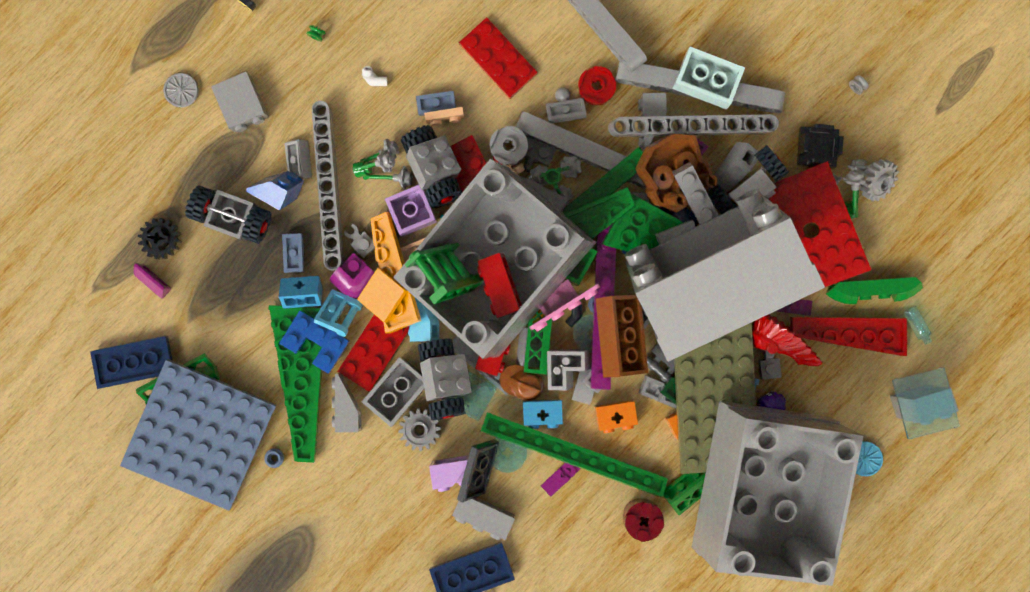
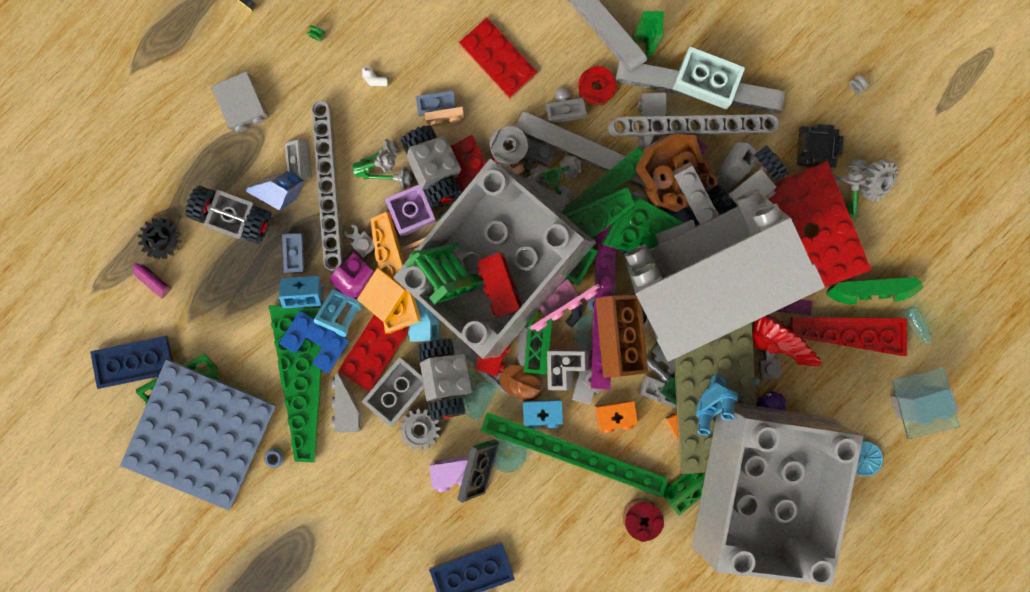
light grey wheel [163,73,199,107] -> none
light grey brick [452,497,515,540] -> none
magenta piece [541,463,581,497] -> none
none -> green fence [632,11,664,58]
none -> dark azure connector [696,374,738,436]

